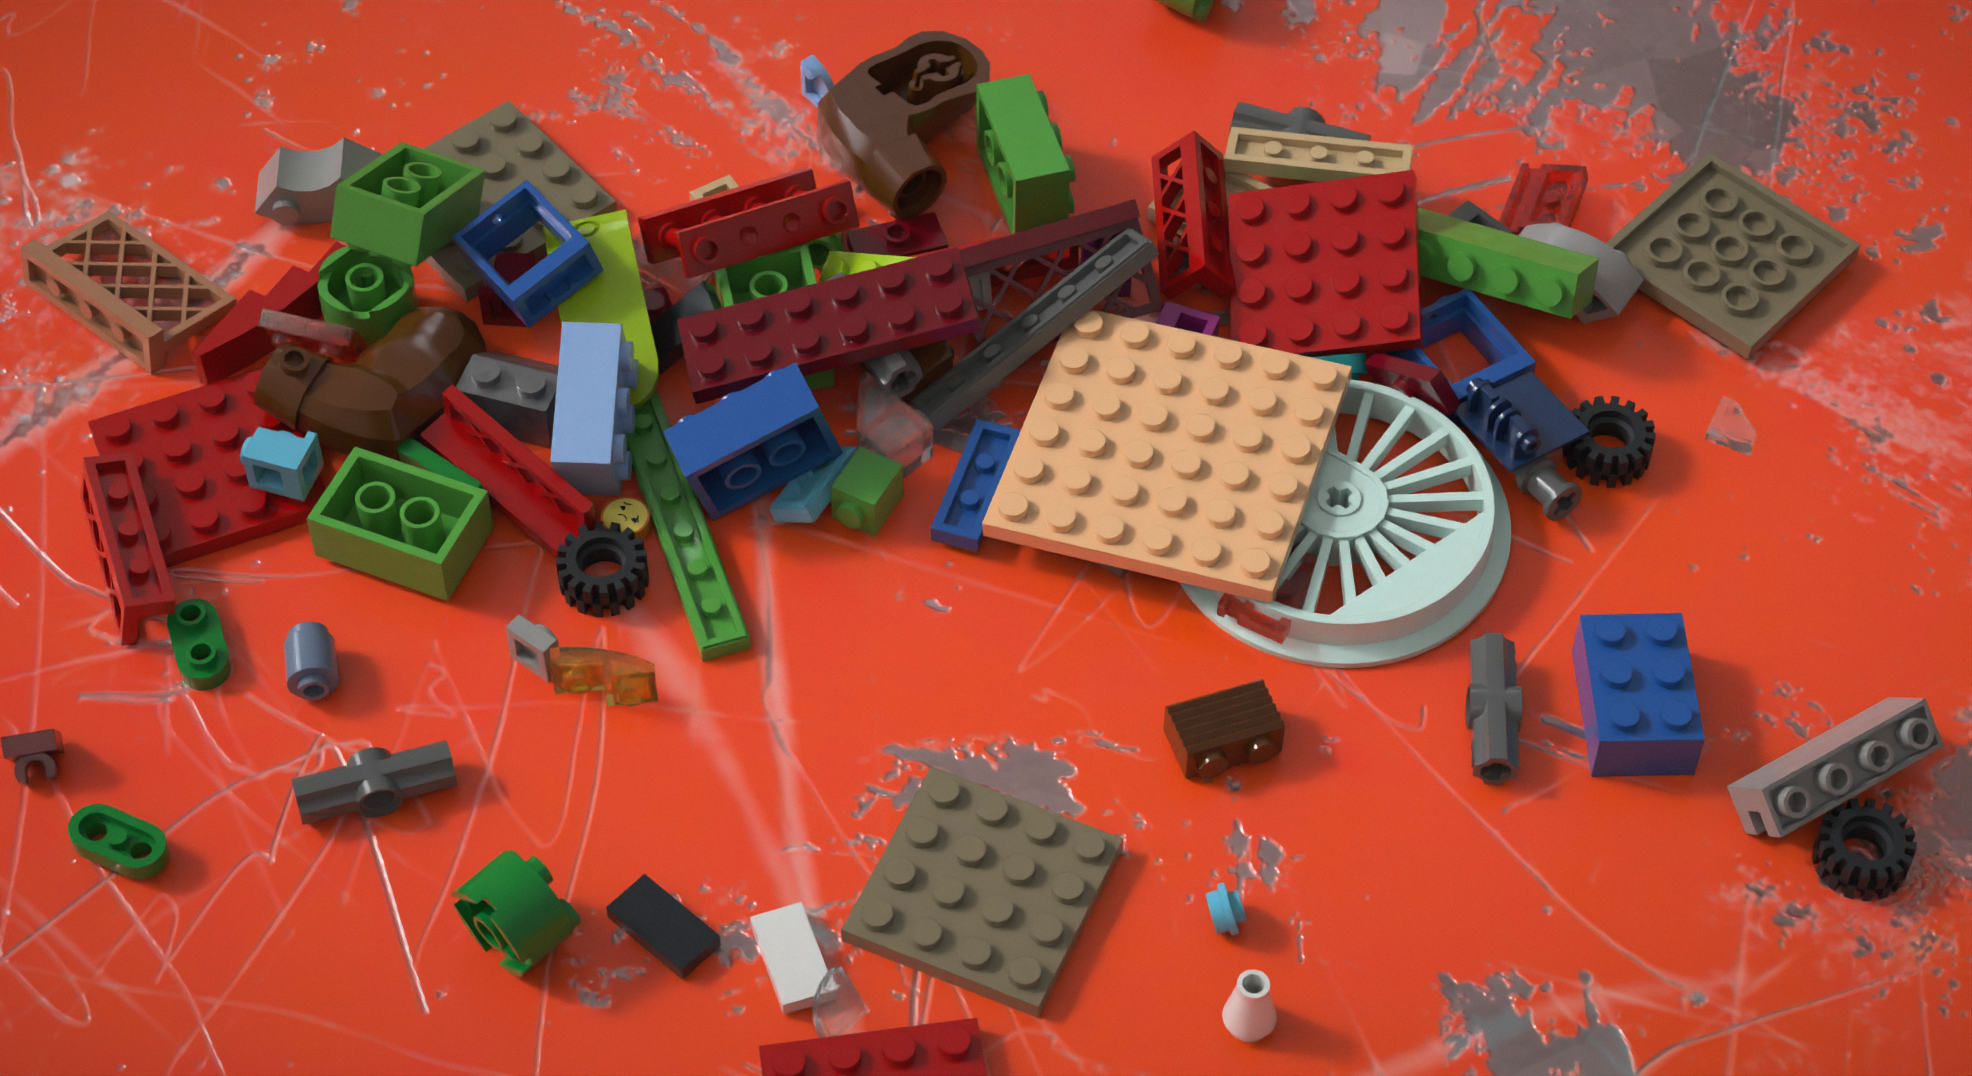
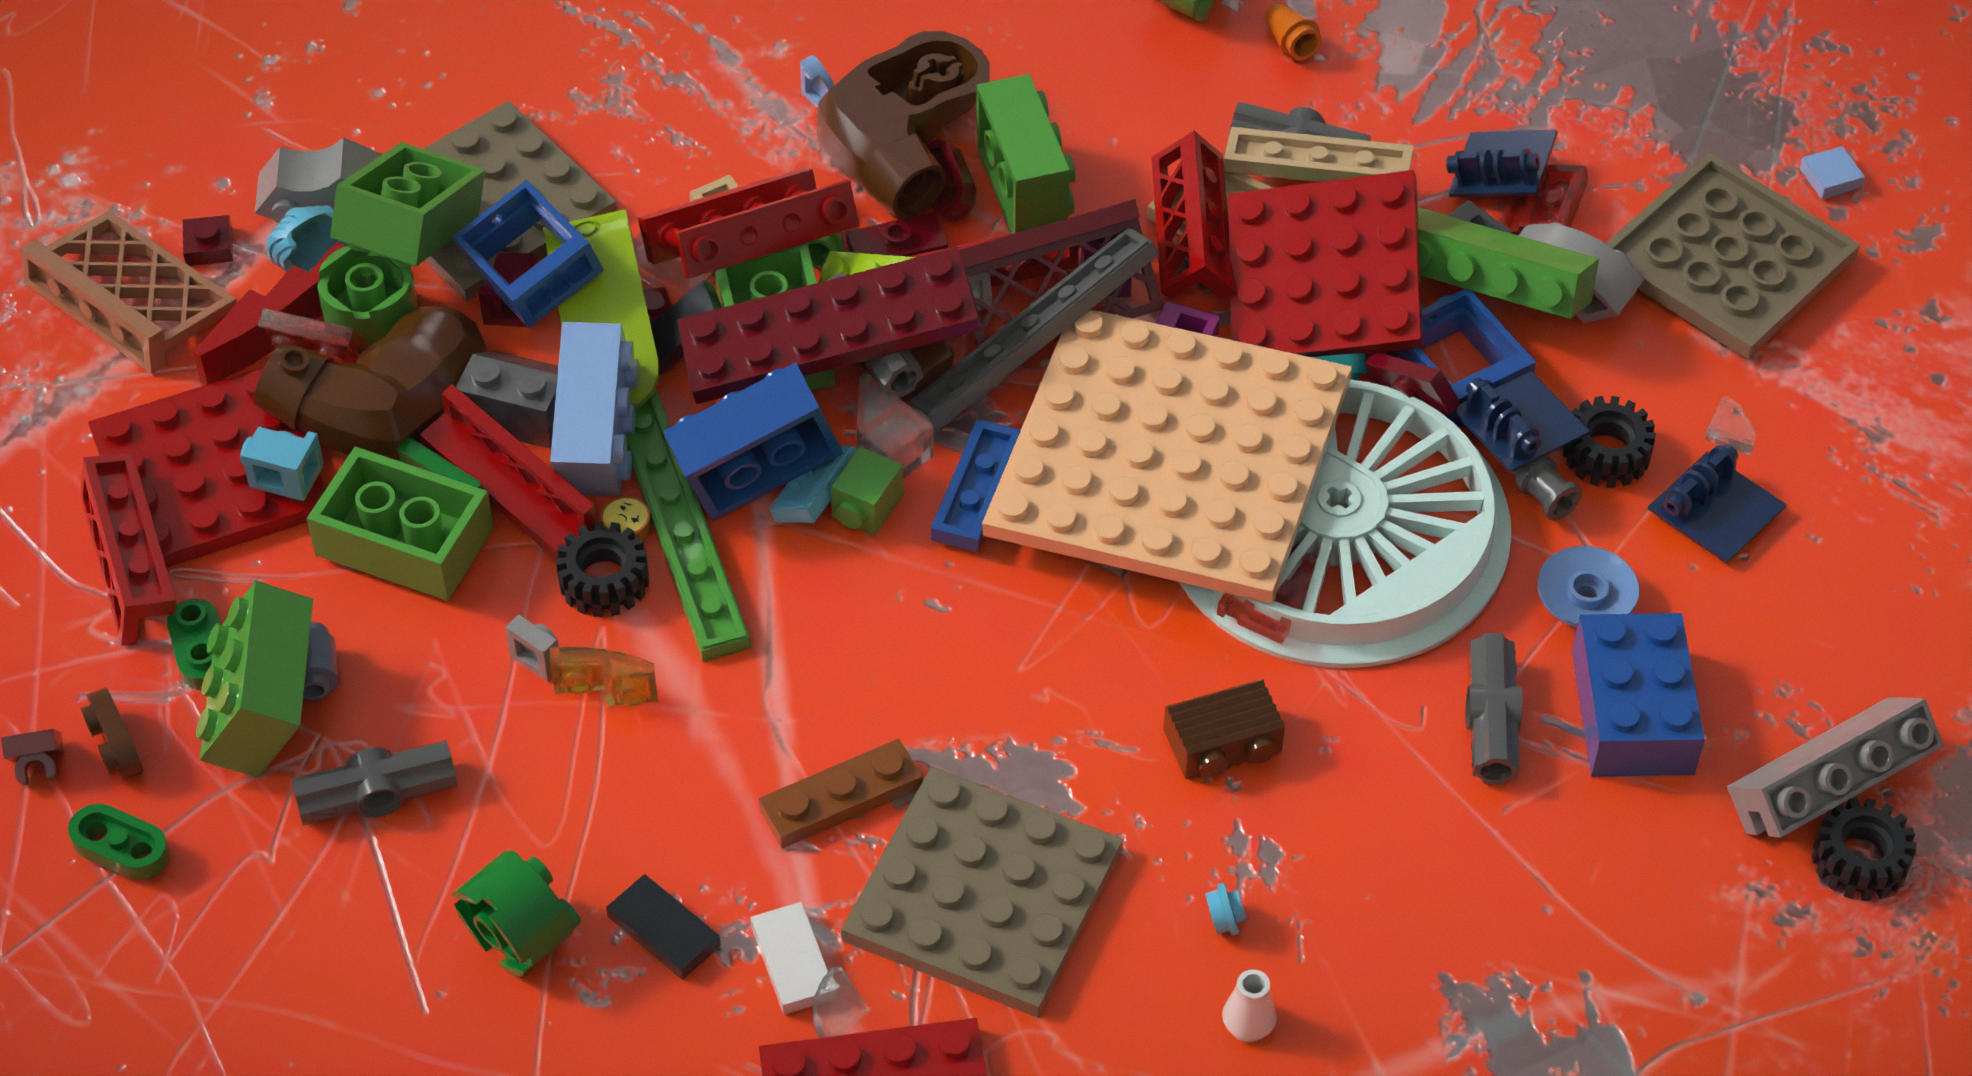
none -> reddish brown plate [80,687,144,780]
none -> dark red plate [183,215,233,266]
none -> bright green brick [196,580,313,778]
none -> medium azure hair [266,205,347,272]
none -> dark orange plate [758,738,923,849]
none -> dark red plate [927,139,976,221]
none -> orange cone [1265,2,1321,60]
none -> dark blue hinge [1446,129,1558,197]
none -> medium blue dish [1537,546,1639,628]
none -> dark blue hinge [1648,444,1787,563]
none -> light blue tile [1799,146,1865,199]

